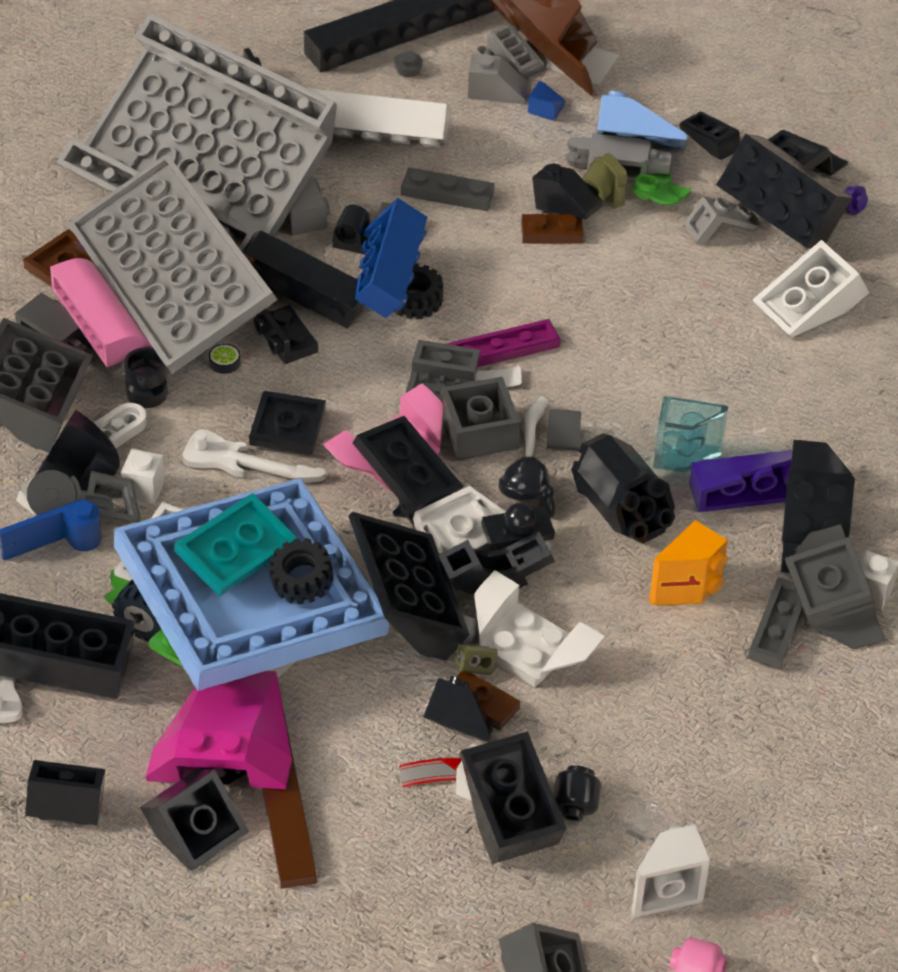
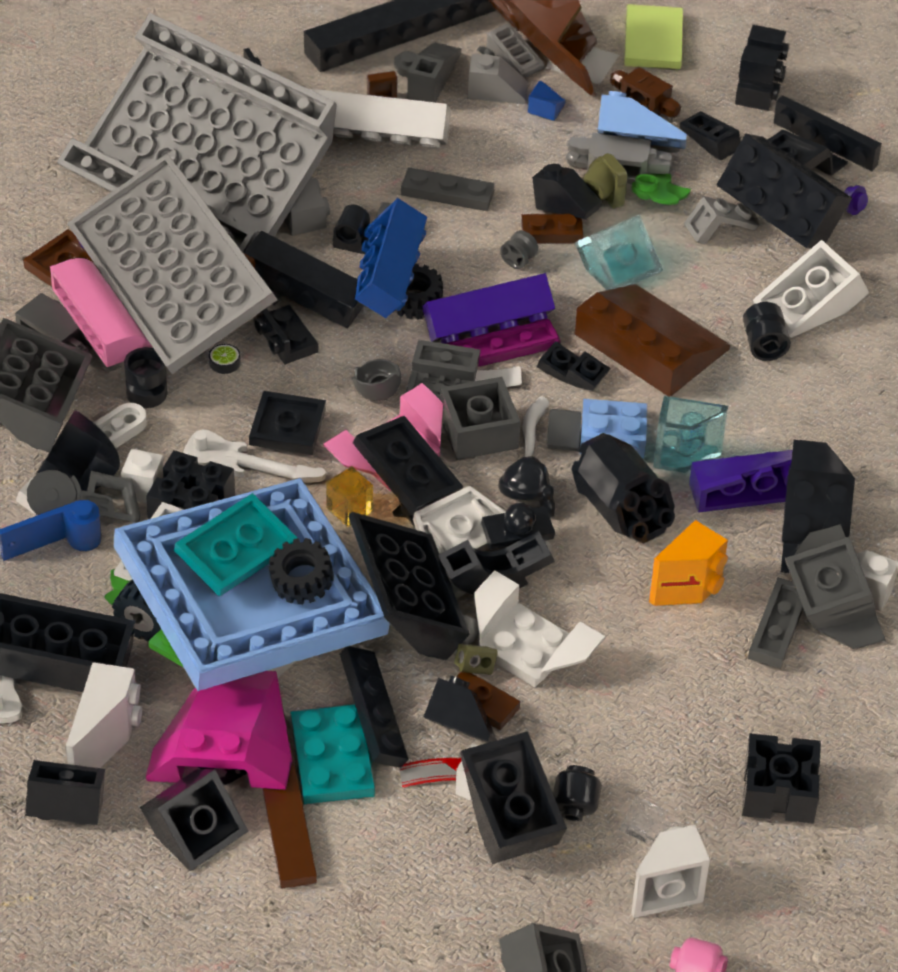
none -> white slope [66,662,142,768]
none -> black brick [146,450,235,519]
none -> teal plate [290,704,375,804]
none -> clear yellow brick [326,466,373,527]
none -> black plate [340,646,409,768]
none -> dark grey hair [352,359,401,401]
none -> reddish brown tile [367,71,398,98]
none -> dark grey slope [407,42,462,103]
none -> dark purple wedge [422,273,556,344]
none -> dark grey wheel [500,230,539,269]
none -> black slope [537,341,611,391]
none -> clear light blue slope [575,214,664,290]
none -> reddish brown slope [575,284,730,397]
none -> light blue plate [580,399,647,459]
none -> reddish brown piece [610,67,681,118]
none -> yellowish green tile [624,4,683,70]
none -> black brick [735,24,790,111]
none -> black brick [742,733,821,824]
none -> black wheel [743,302,791,361]
none -> black plate [773,95,882,172]

